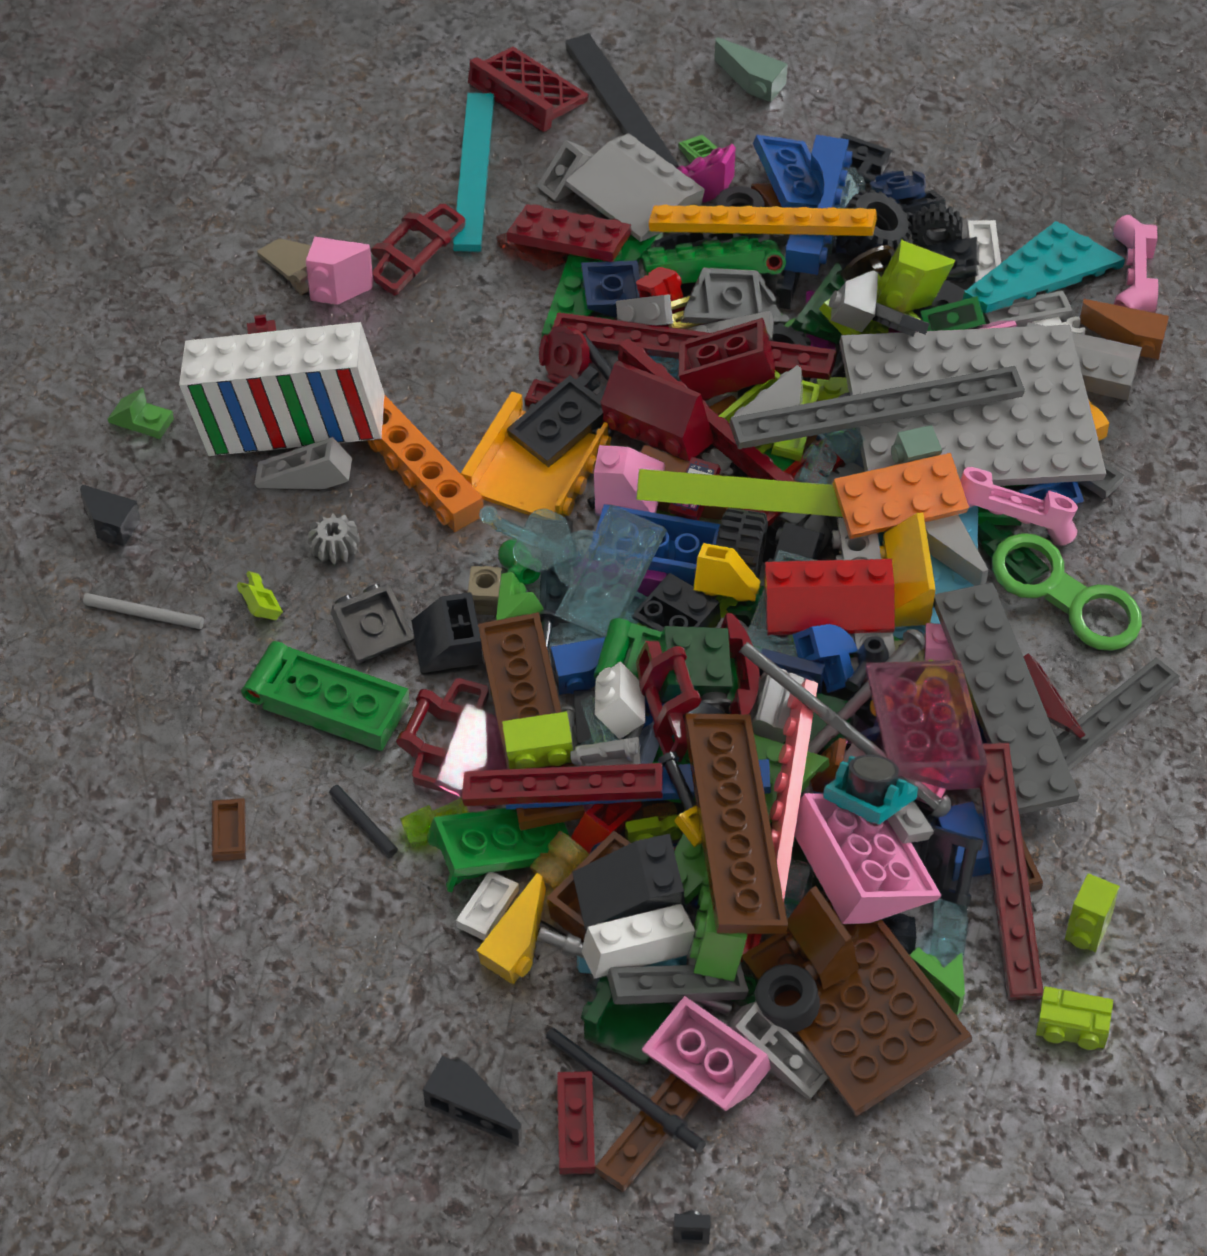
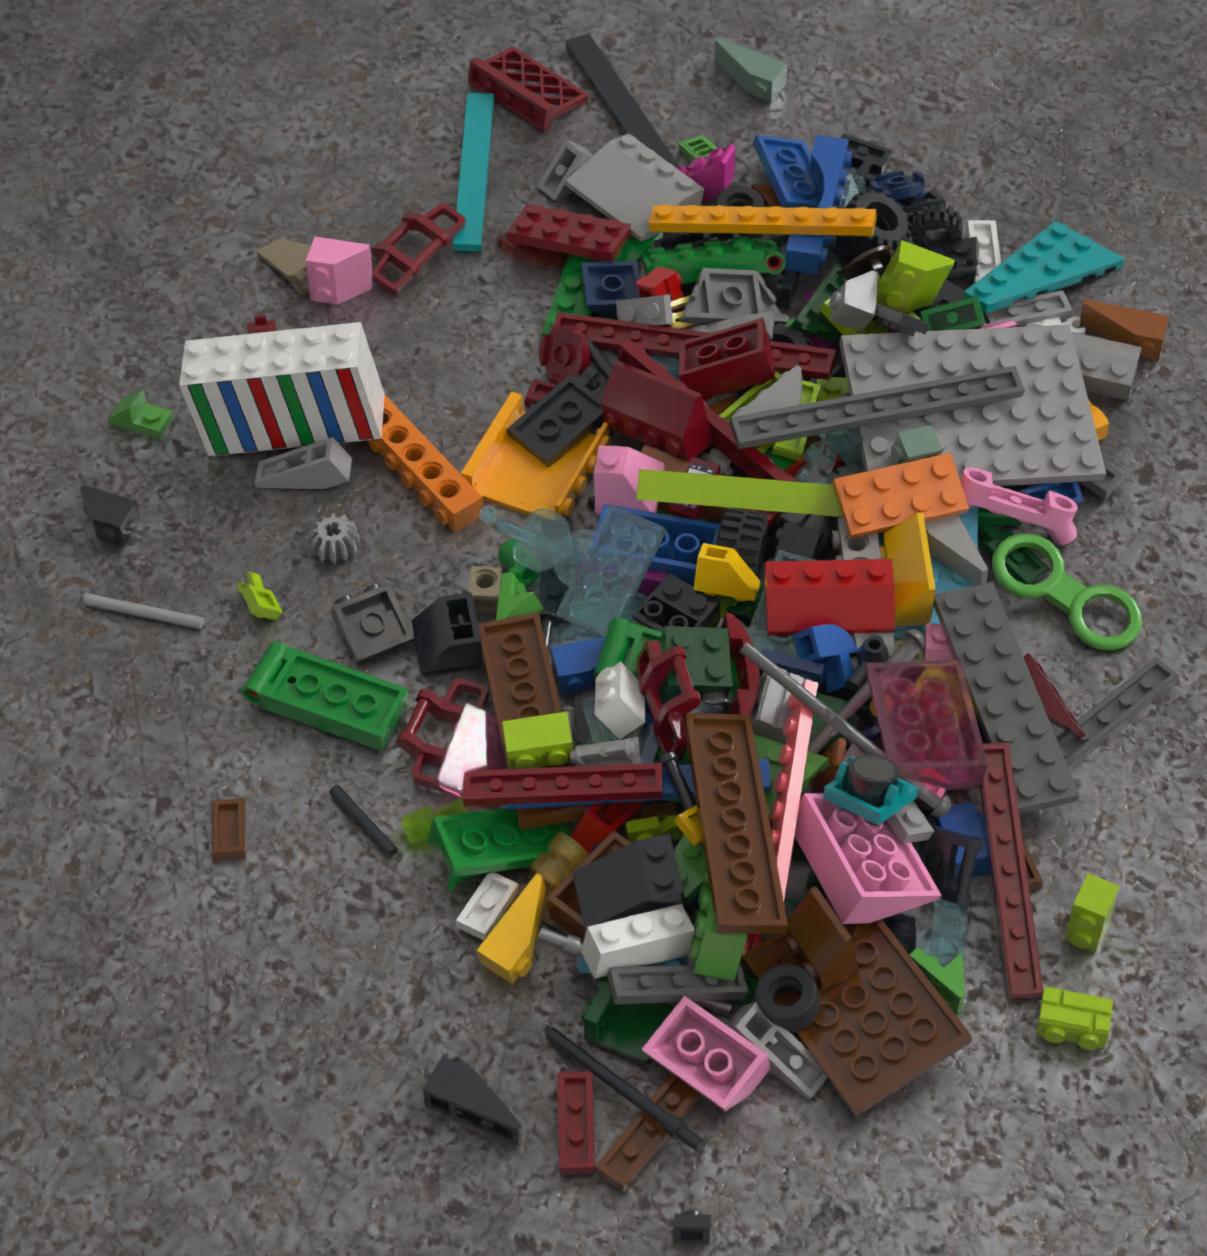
bright pink plate [1113,215,1158,313] -> none

